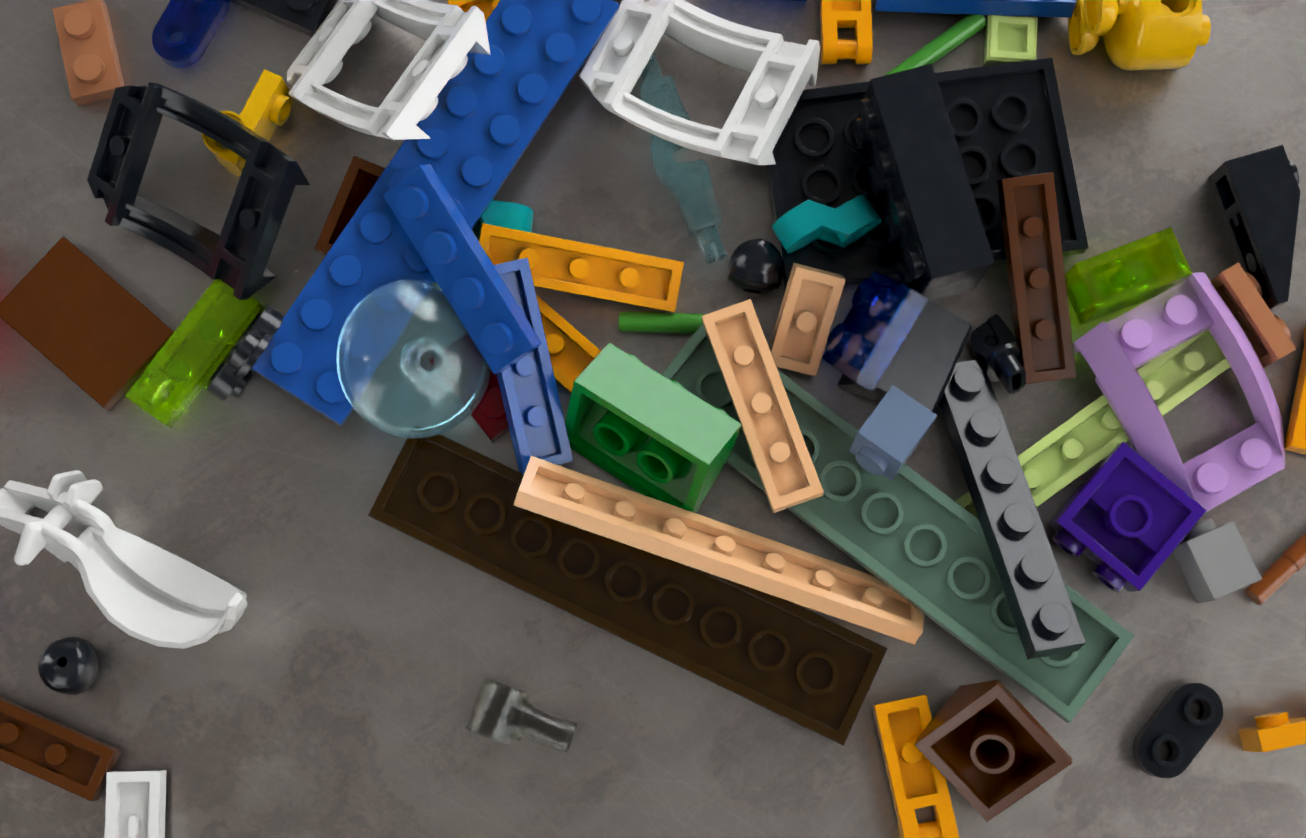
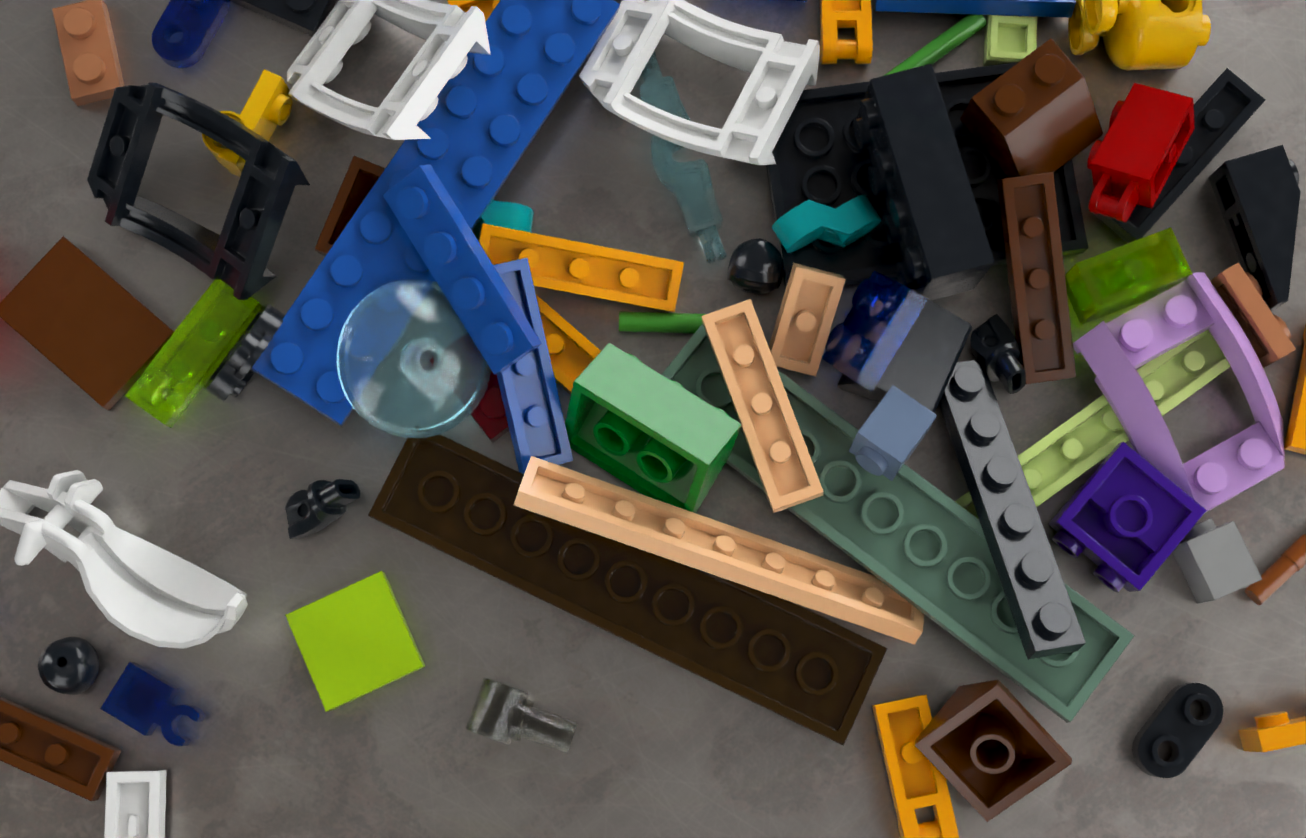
none -> clear blue plate [100,662,206,746]
none -> black piece [285,479,361,539]
none -> lime tile [285,571,426,712]
none -> reddish brown slope [960,38,1103,178]
none -> red brick [1087,83,1195,223]
none -> black plate [1095,68,1266,247]

